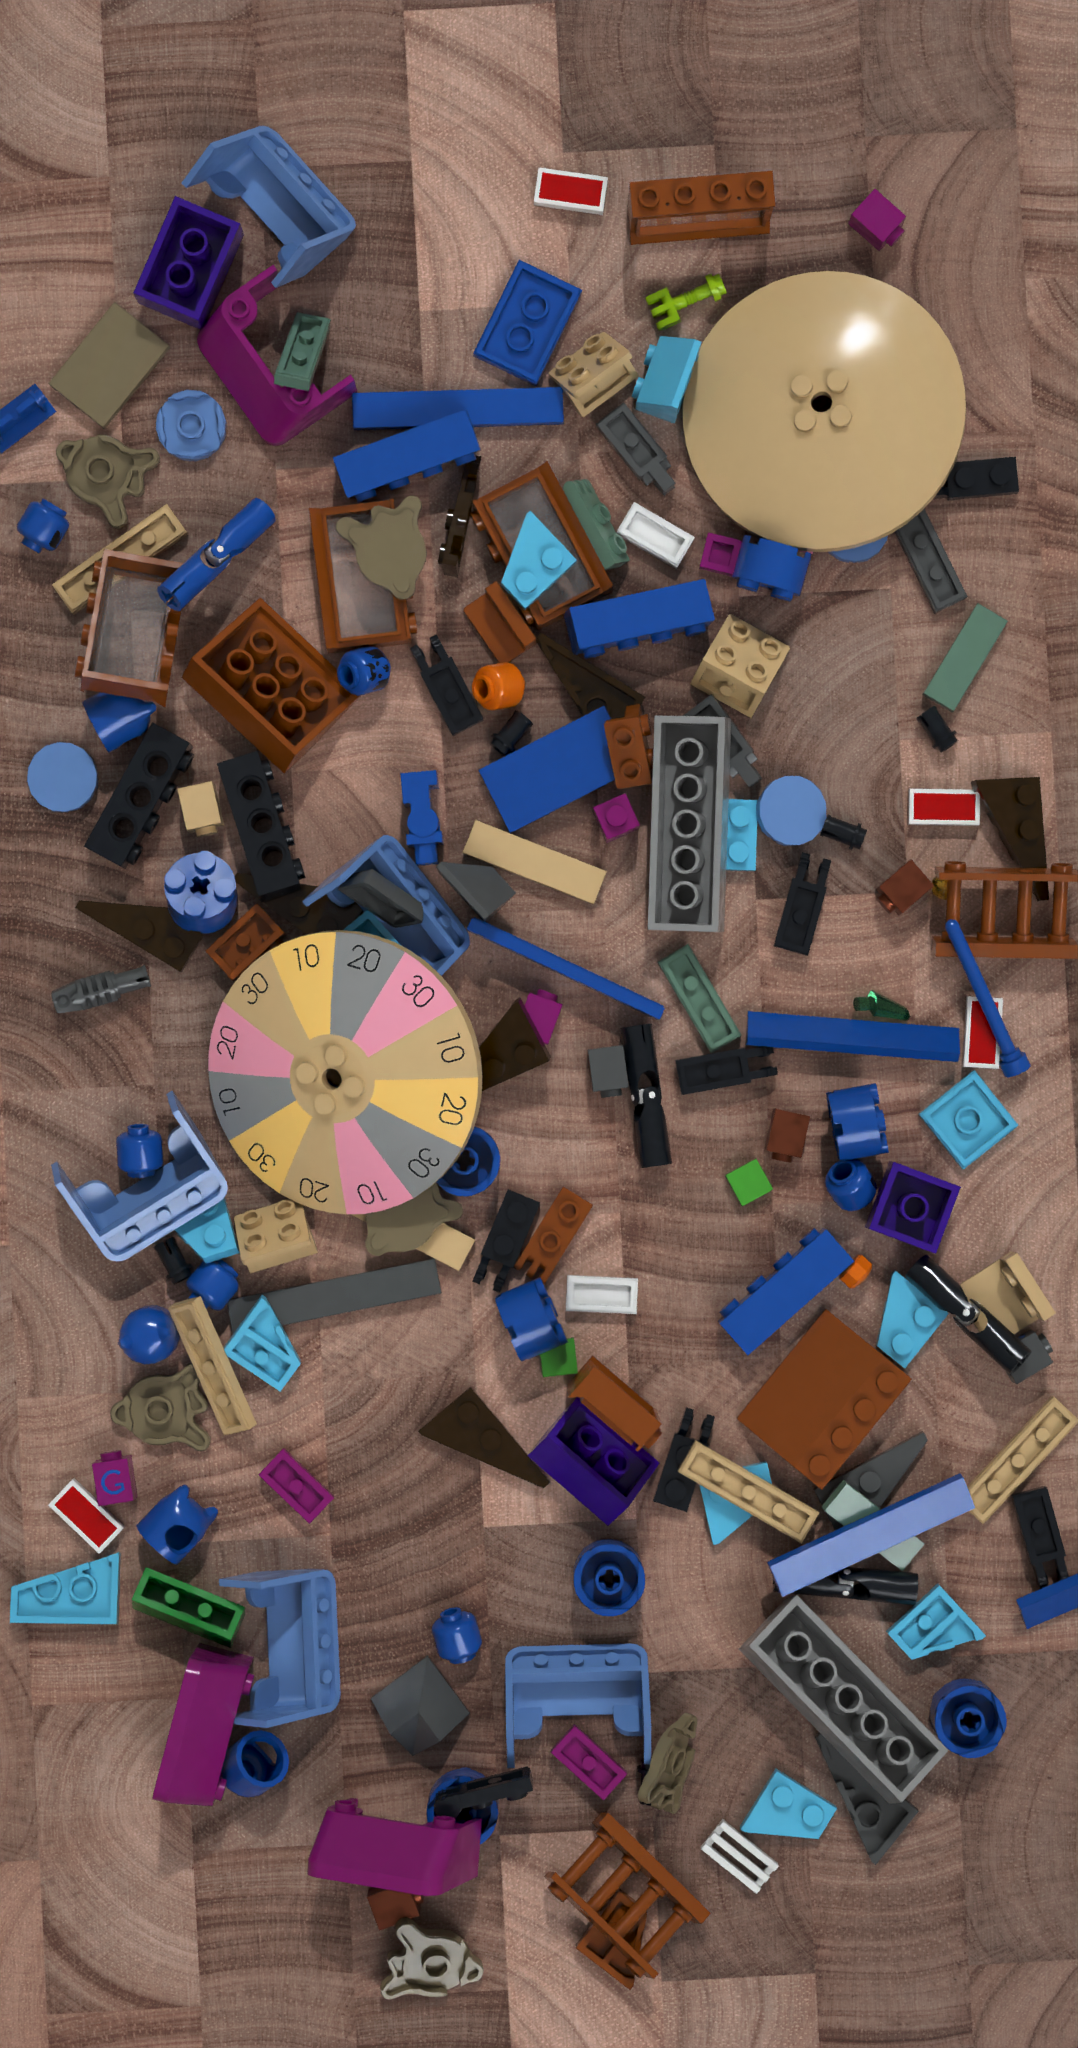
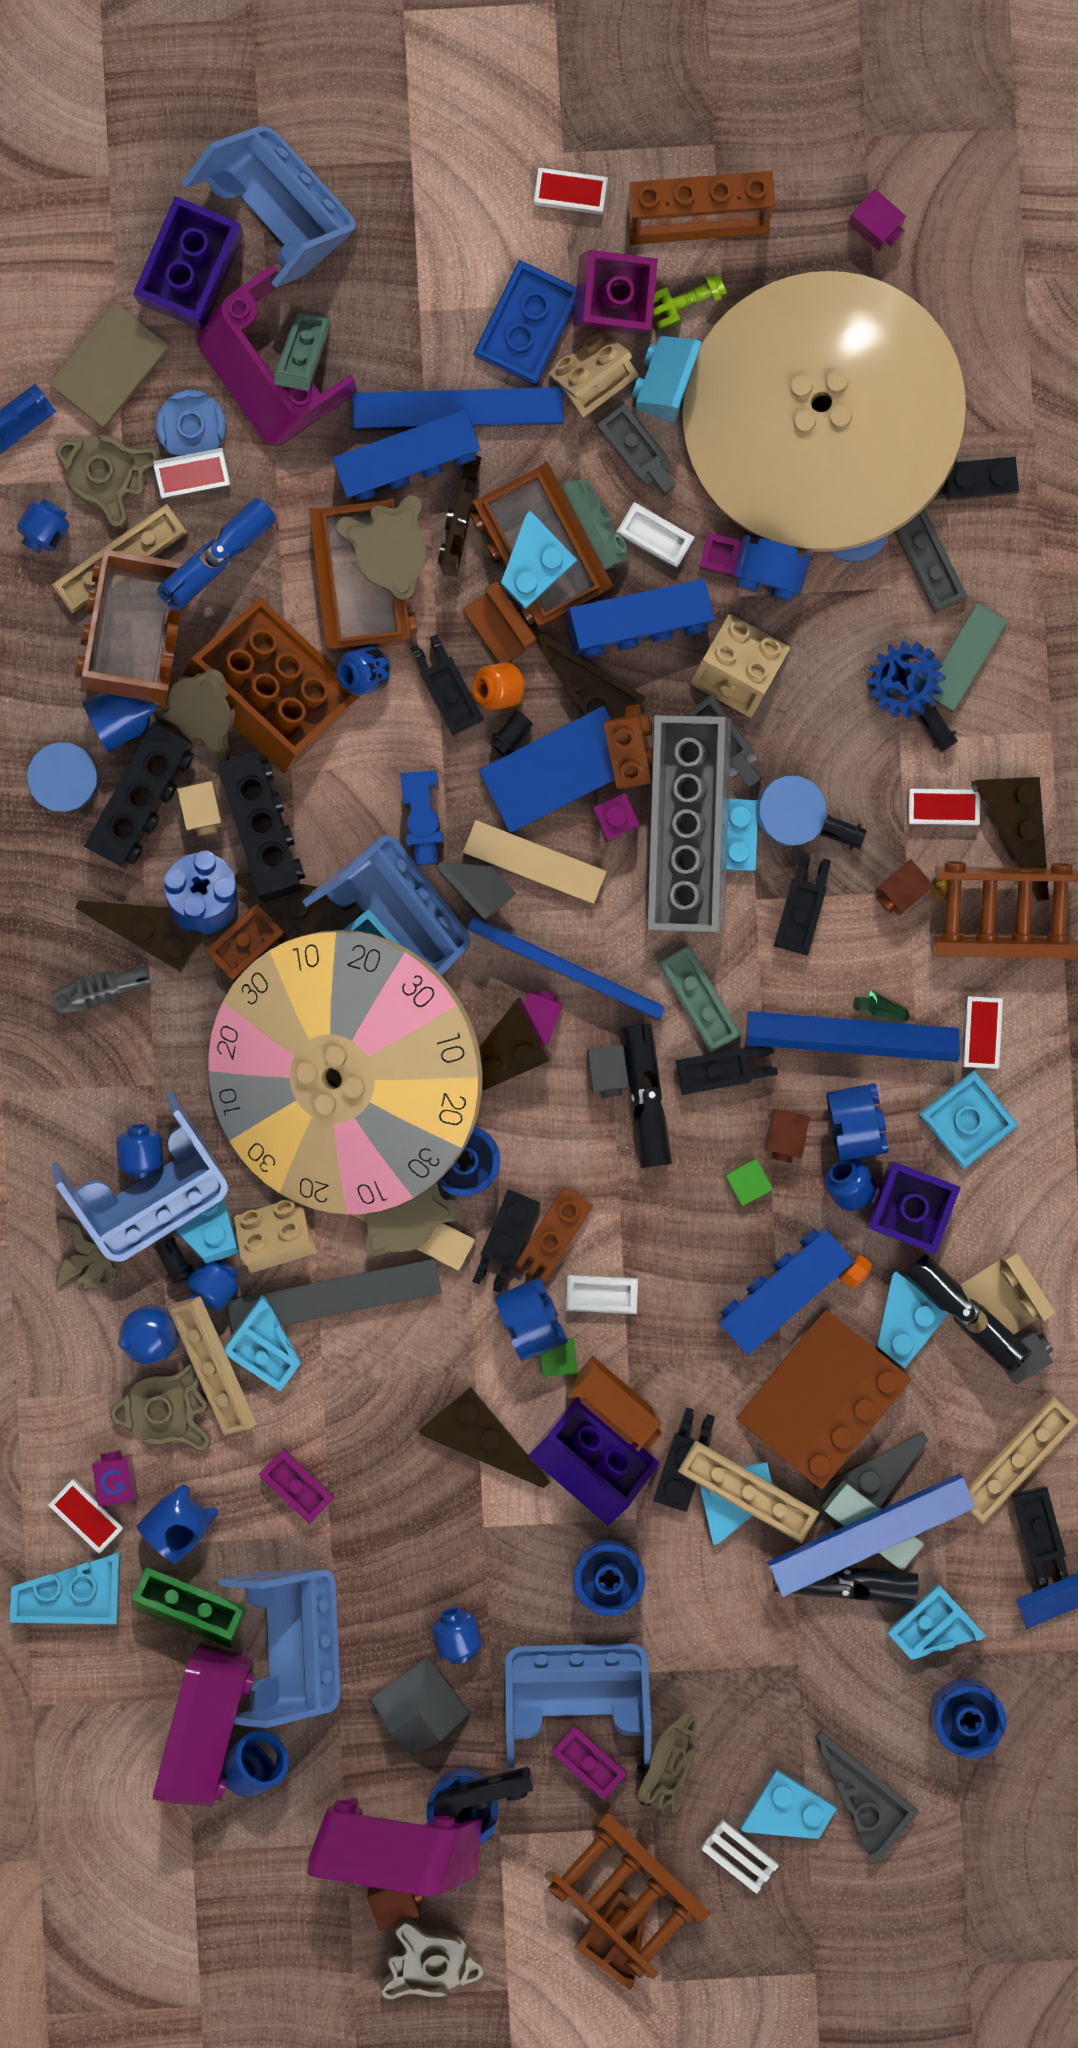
dark grey piece [338,869,423,928] -> none
light grey brick [739,1595,949,1804] -> none
blue piece [945,919,1031,1078] -> none
none -> dark tan piece [56,1218,126,1290]
none -> tile [153,448,230,498]
none -> dark tan tile [153,669,236,762]
none -> magenta brick [573,250,658,335]
none -> blue gear [867,641,946,719]

